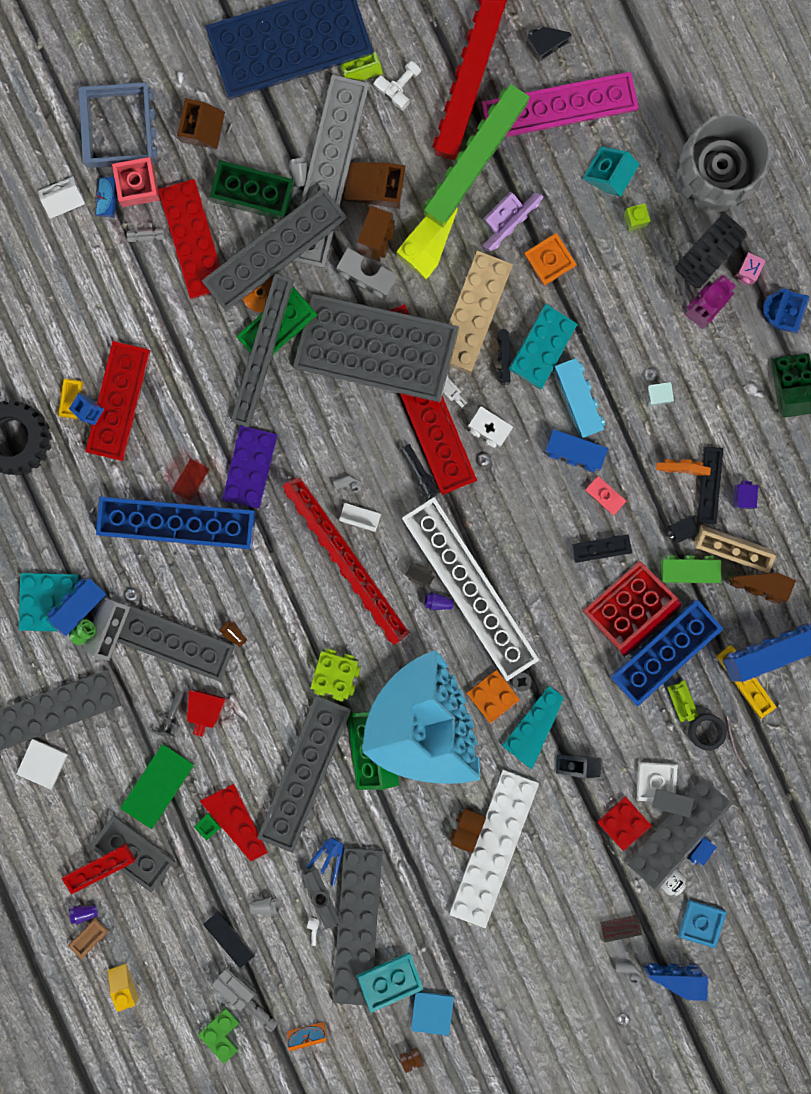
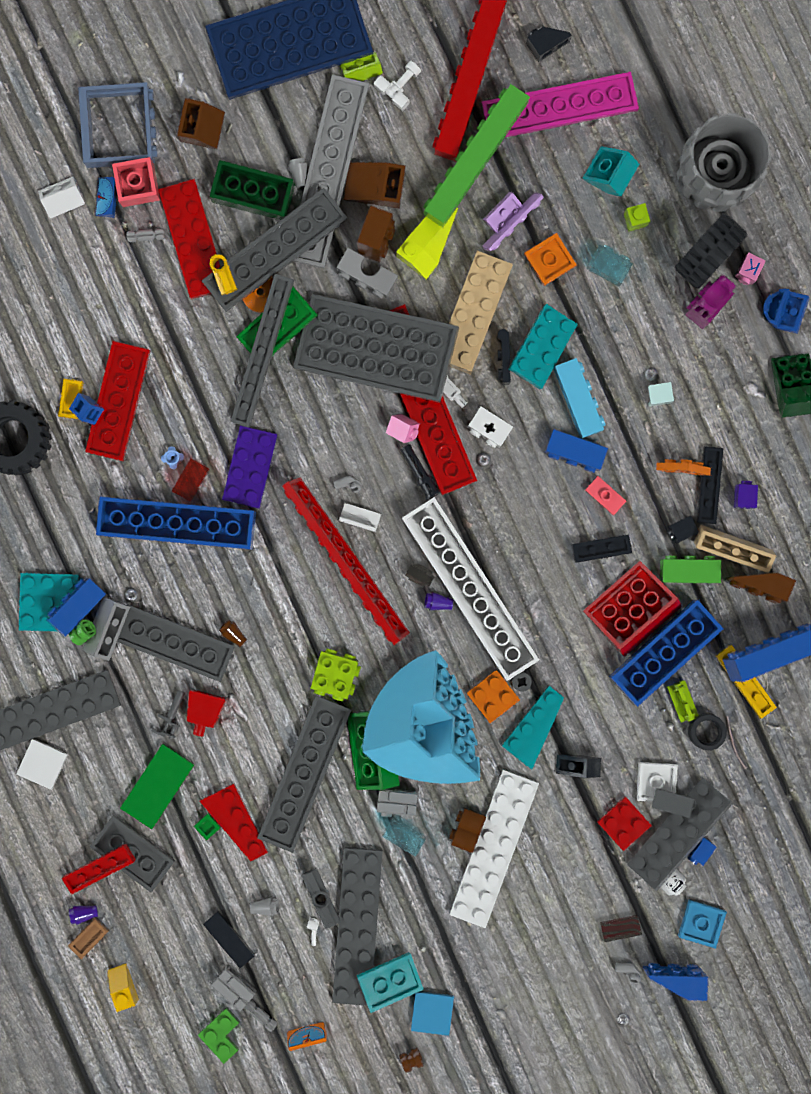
blue plant [306,837,344,886] -> none
none -> light blue plate [161,446,184,469]
none -> yellow piece [210,254,238,295]
none -> light grey brick [377,788,418,819]
none -> clear light blue brick [382,817,426,857]
none -> bright pink brick [386,414,420,443]
none -> clear light blue brick [586,245,633,287]

